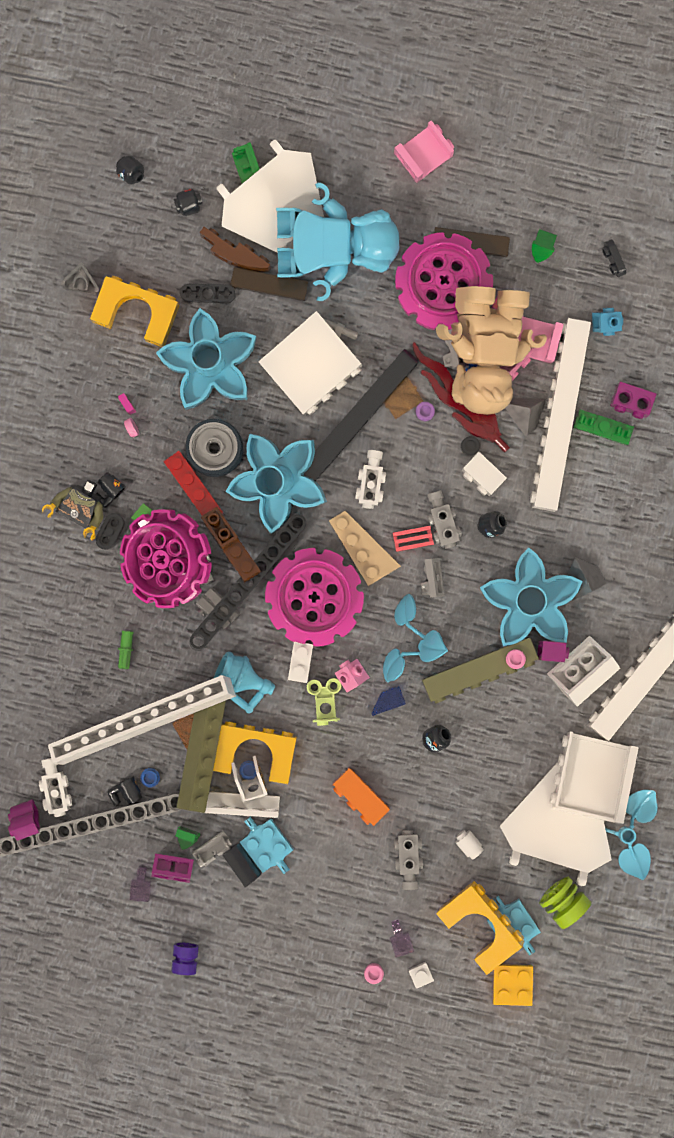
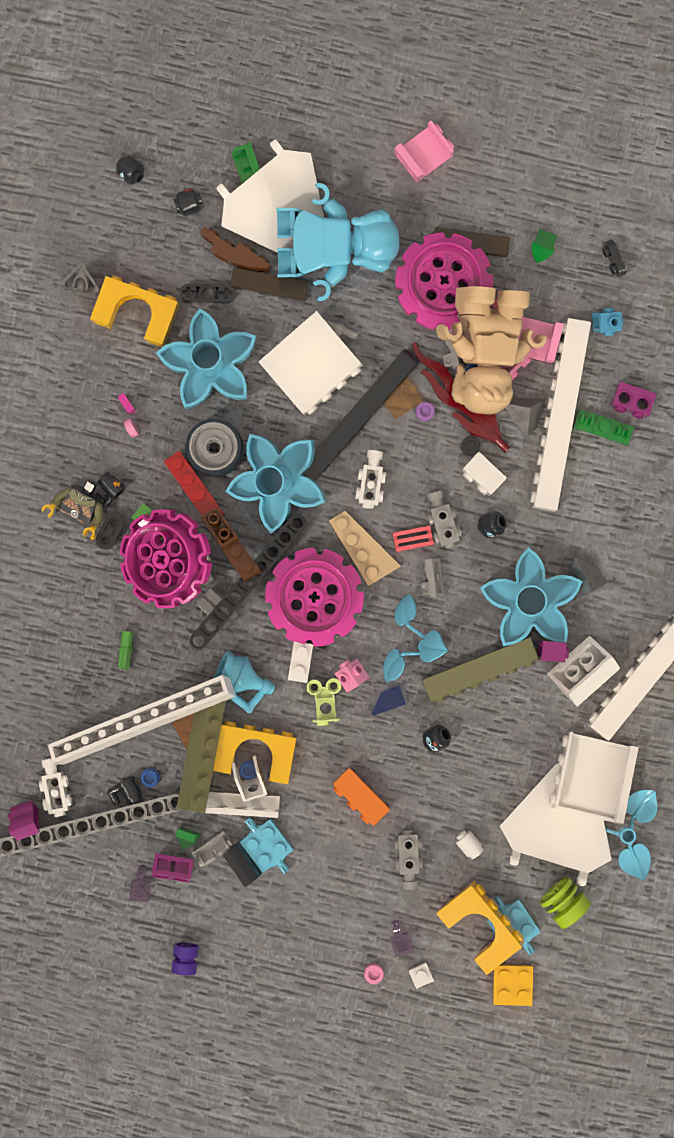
bright pink tile [506,649,526,669] -> none

